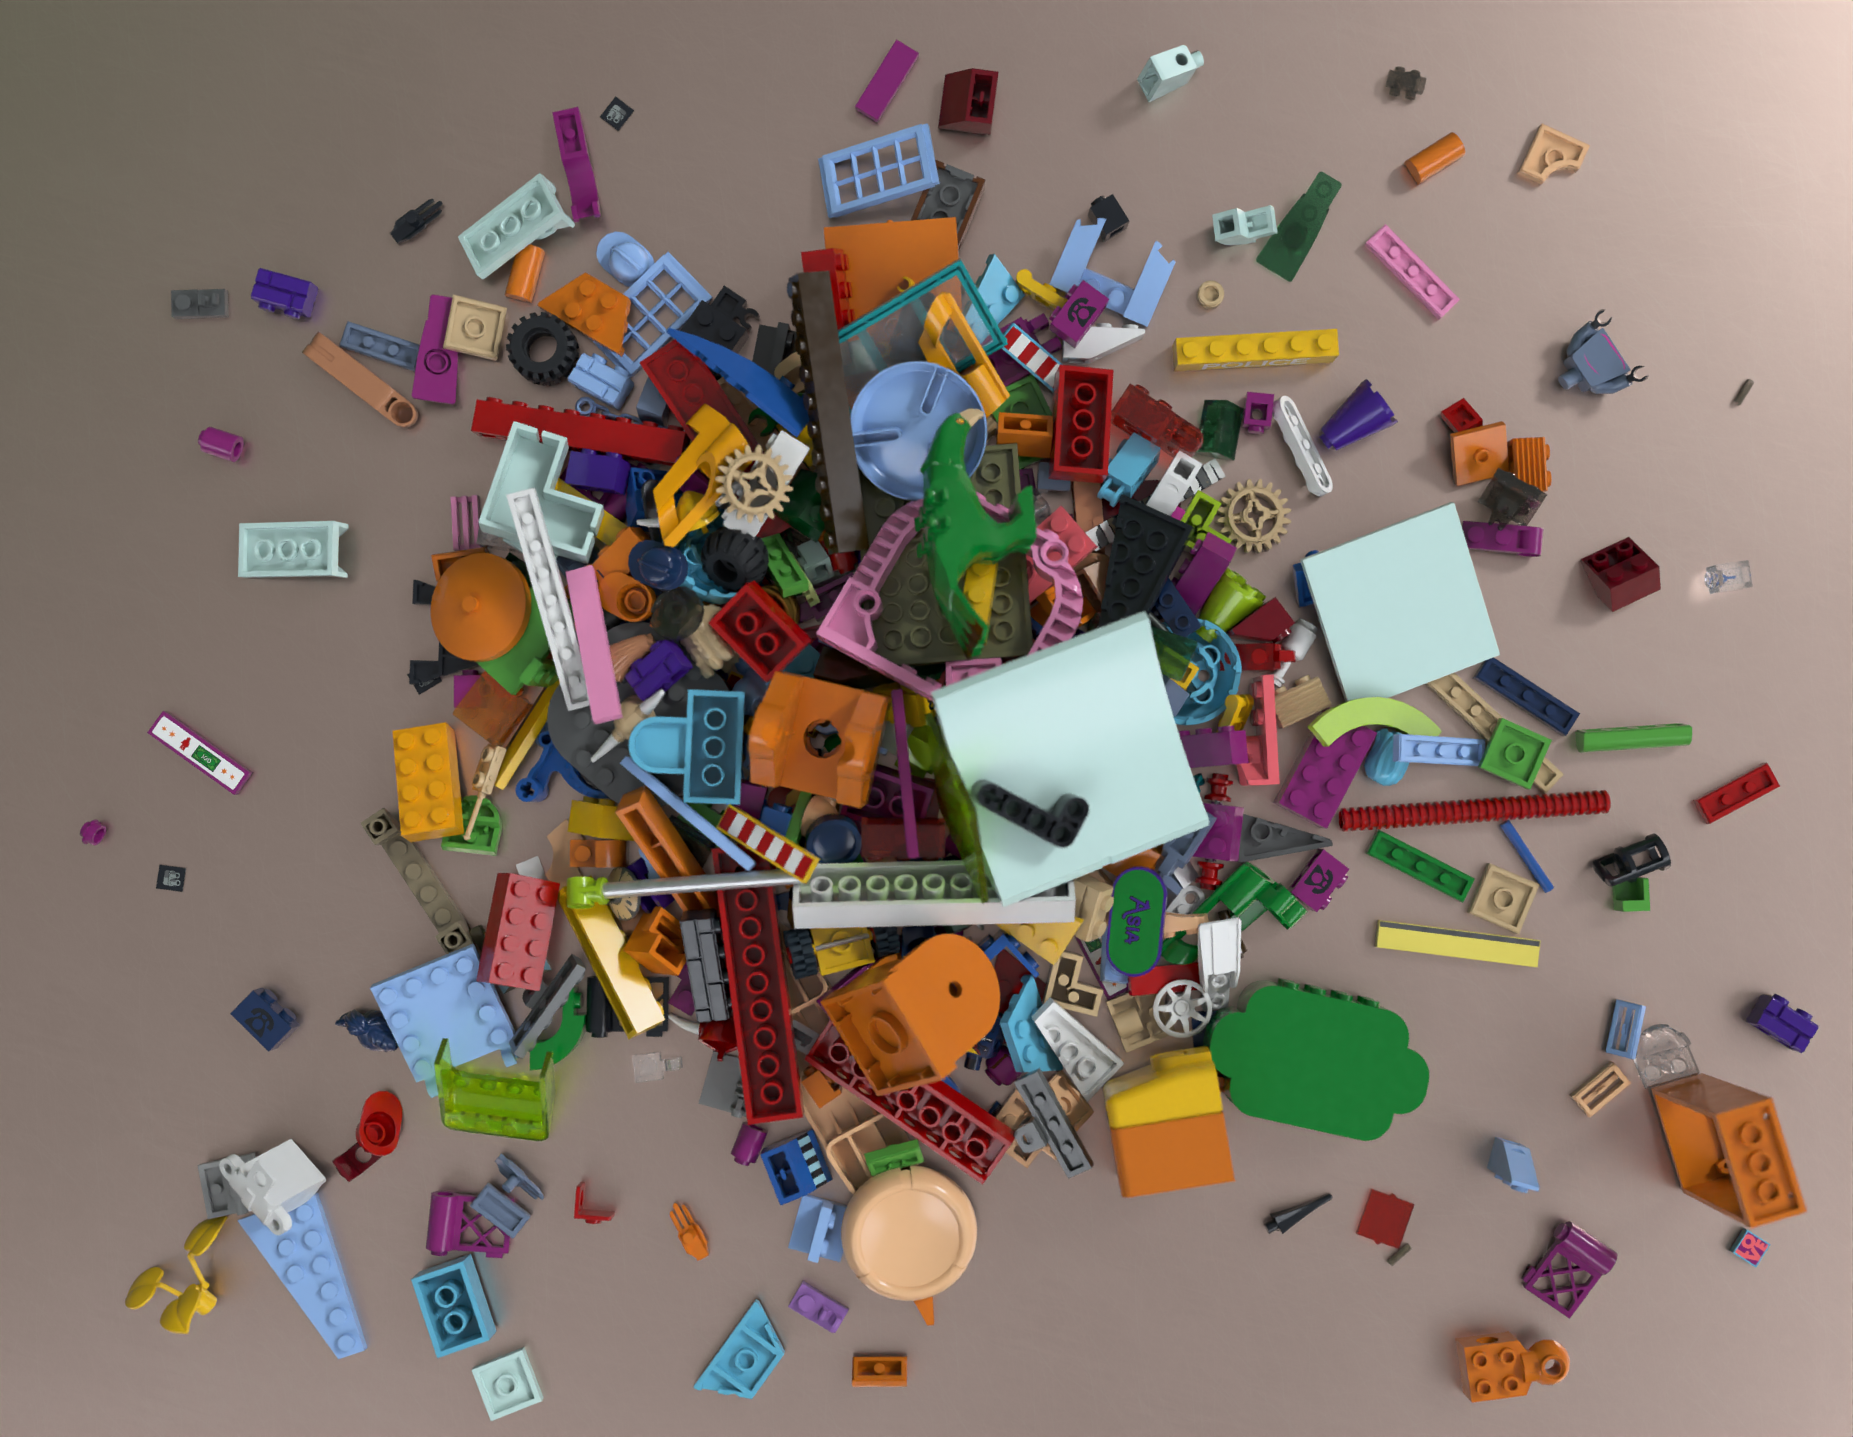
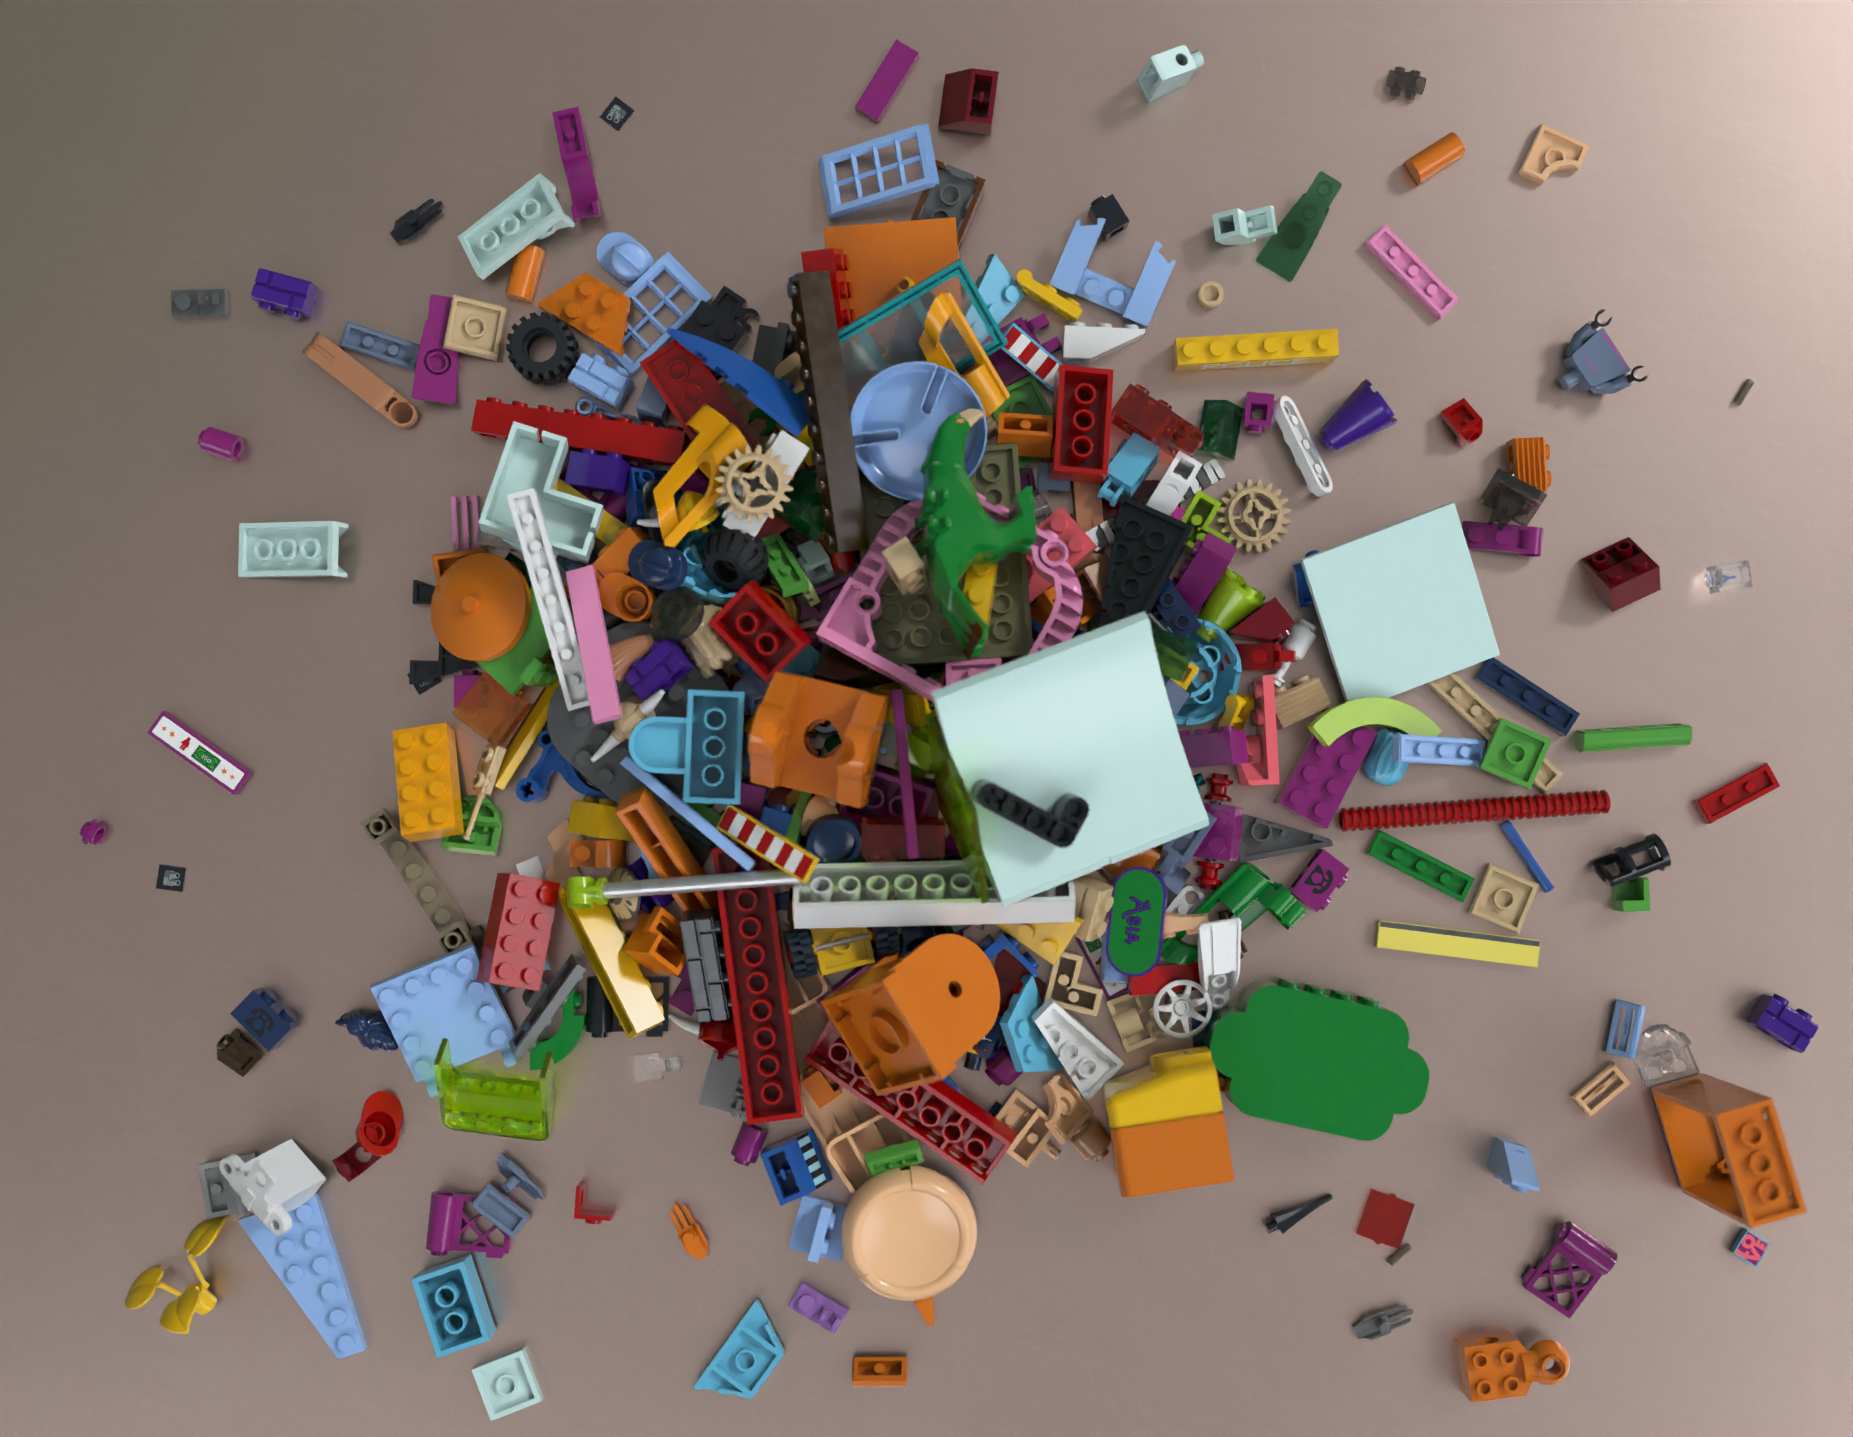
clear sticker [793,1020,819,1055] -> none
dark grey plate [1014,1068,1094,1179] -> none
magenta brick [1049,280,1109,348] -> none
white sticker [1174,861,1199,889] -> none
orange plate [1450,421,1509,486] -> none
none -> dark brown bracket [216,1029,262,1077]
none -> tan brick [882,537,926,595]
none -> medium nougat head [1071,1120,1111,1161]
none -> flat silver piece [1353,1305,1413,1340]

